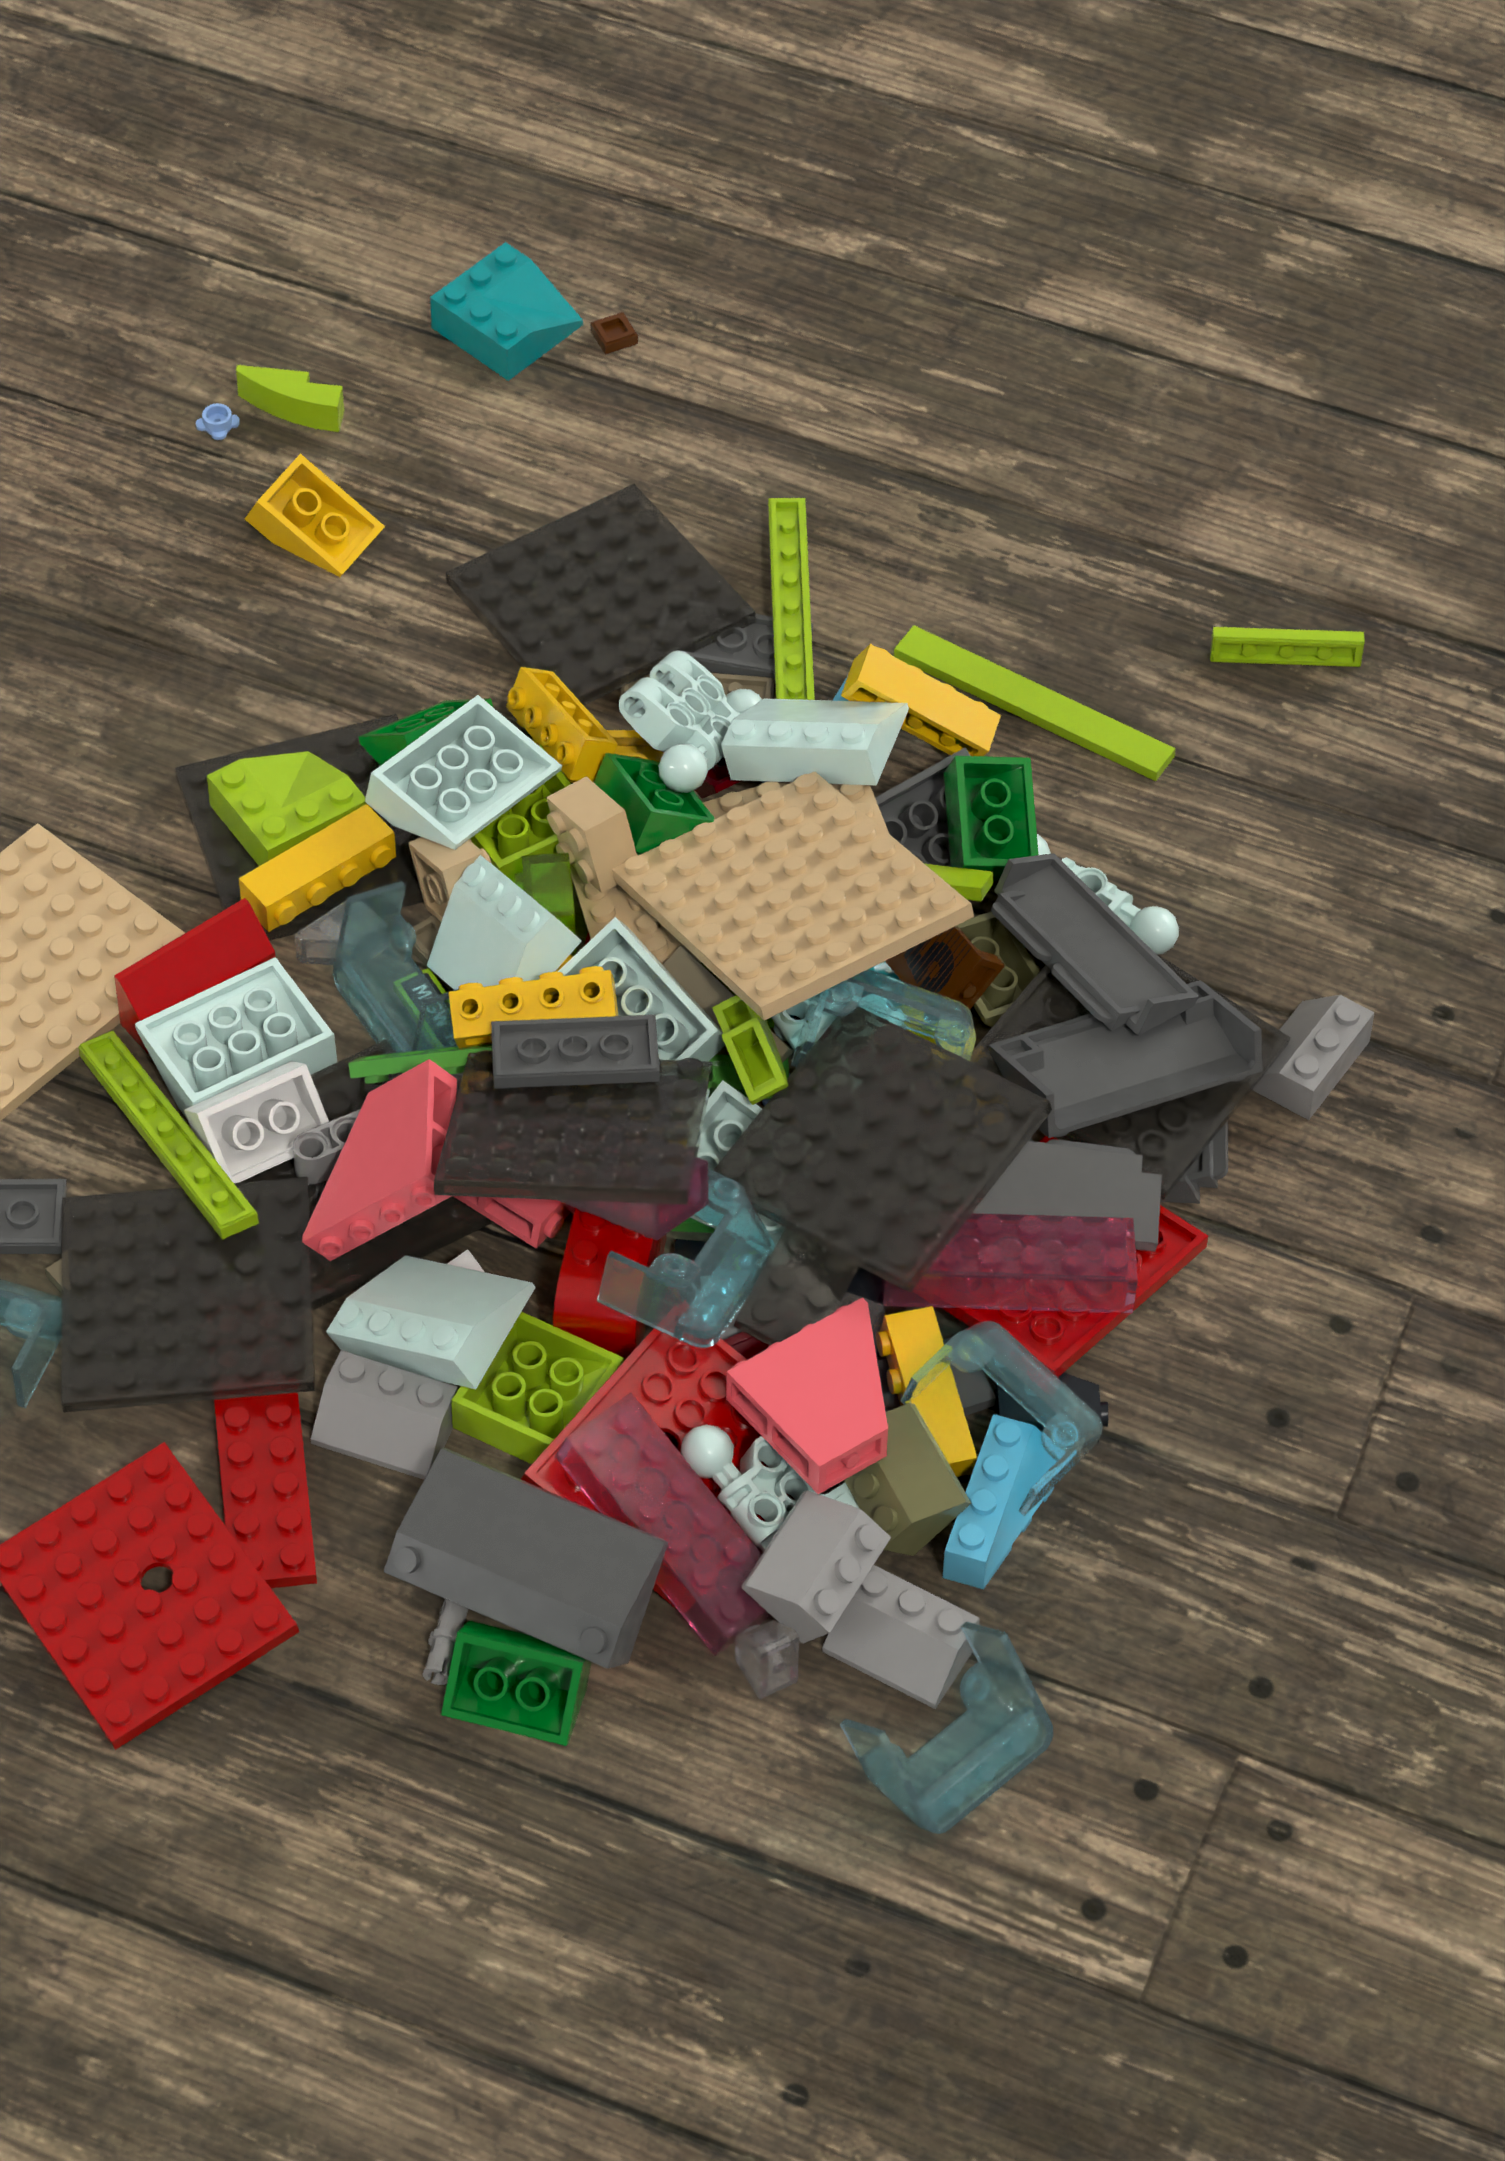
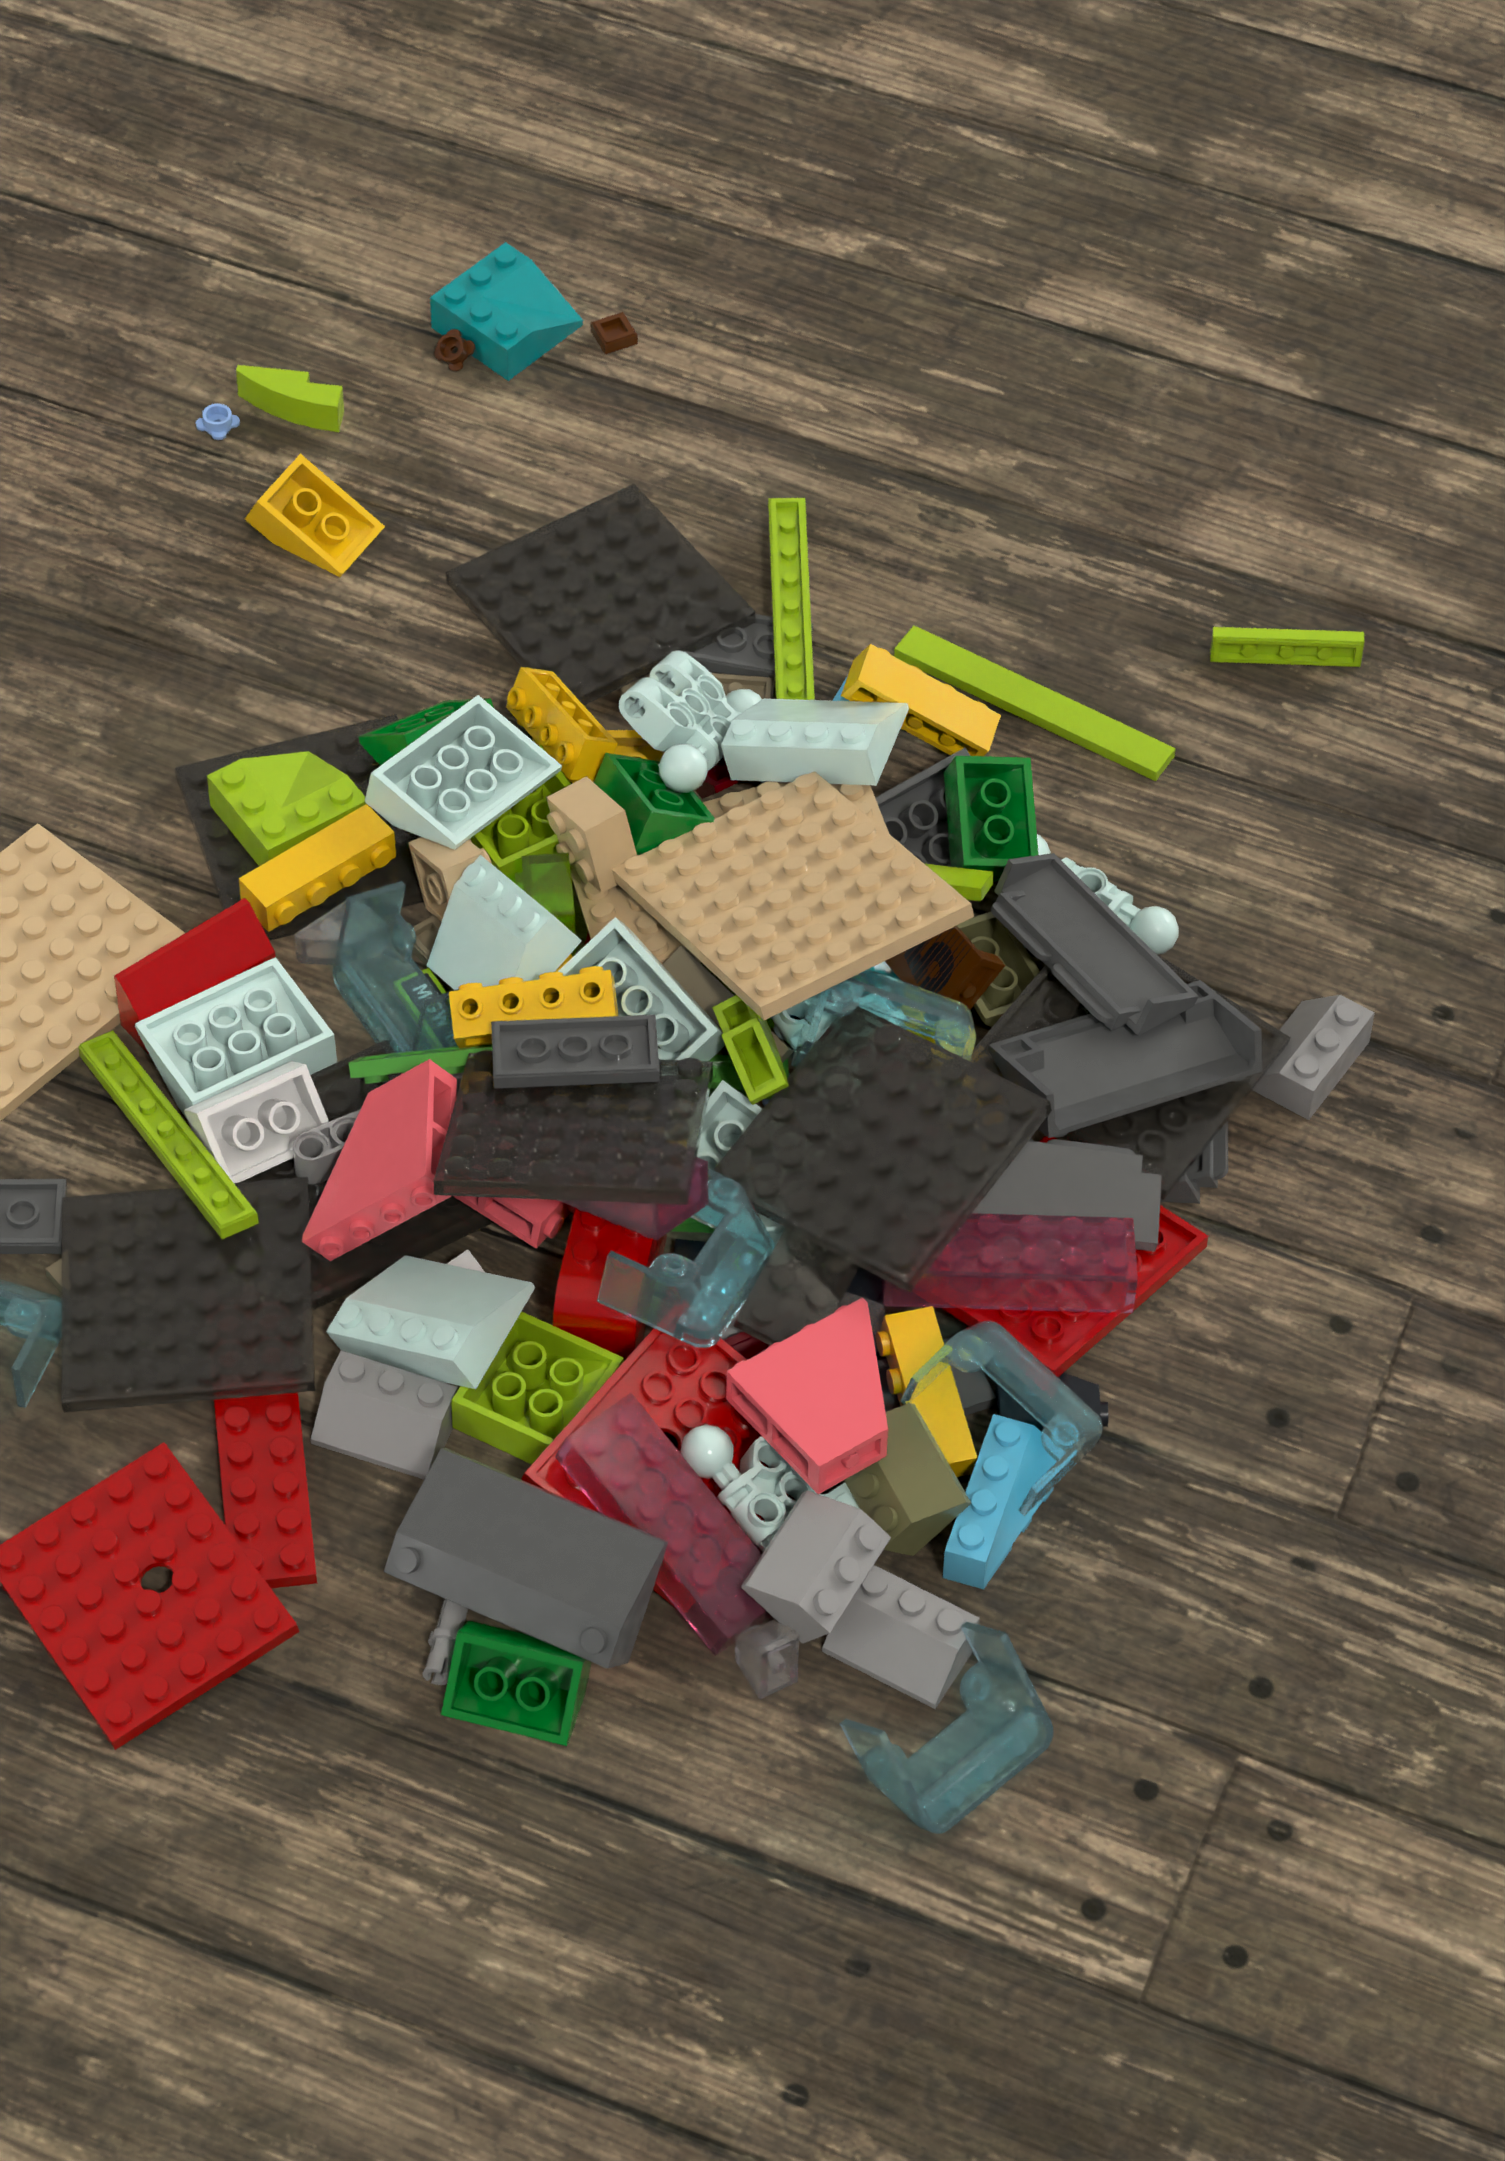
none -> reddish brown plate [434,329,475,372]

